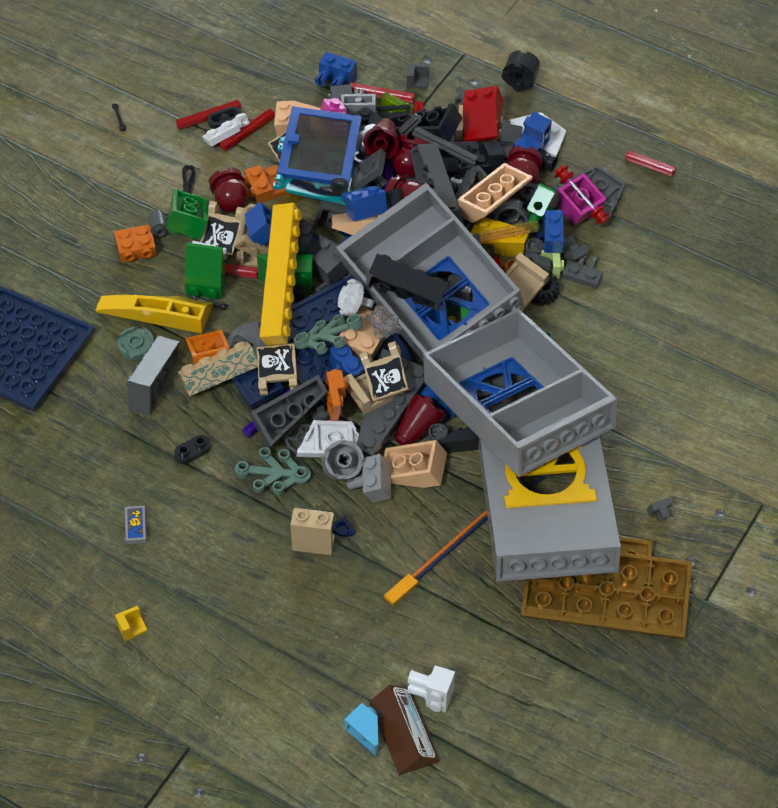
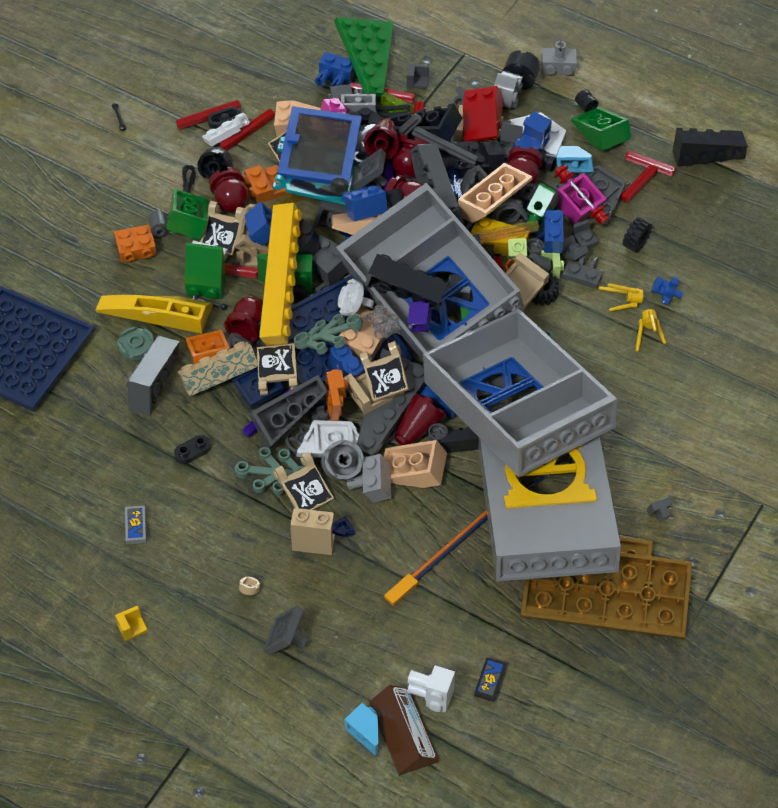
none -> black cylinder [197,147,234,179]
none -> dark red tile [224,296,263,343]
none -> tan tile [239,577,260,595]
none -> dark grey tile [263,606,307,655]
none -> flag [273,452,334,510]
none -> green wing [334,17,393,98]
none -> dark purple brick [407,301,432,332]
none -> clear blue axle [447,166,462,203]
none -> tile [474,657,506,702]
none -> light grey brick [494,70,523,109]
none -> yellowish green bracket [507,238,527,262]
none -> light grey brick [541,41,577,75]
none -> medium azure slope [556,146,594,172]
none -> green slope [571,107,631,151]
none -> dark grey bracket [572,219,599,249]
none -> black wheel [575,89,599,113]
none -> yellow plant [598,283,643,312]
none -> red axle [621,165,657,202]
none -> black tyre [622,217,653,253]
none -> yellow plant [635,309,666,352]
none -> blue piece [651,276,683,305]
none -> black wedge [672,127,748,167]

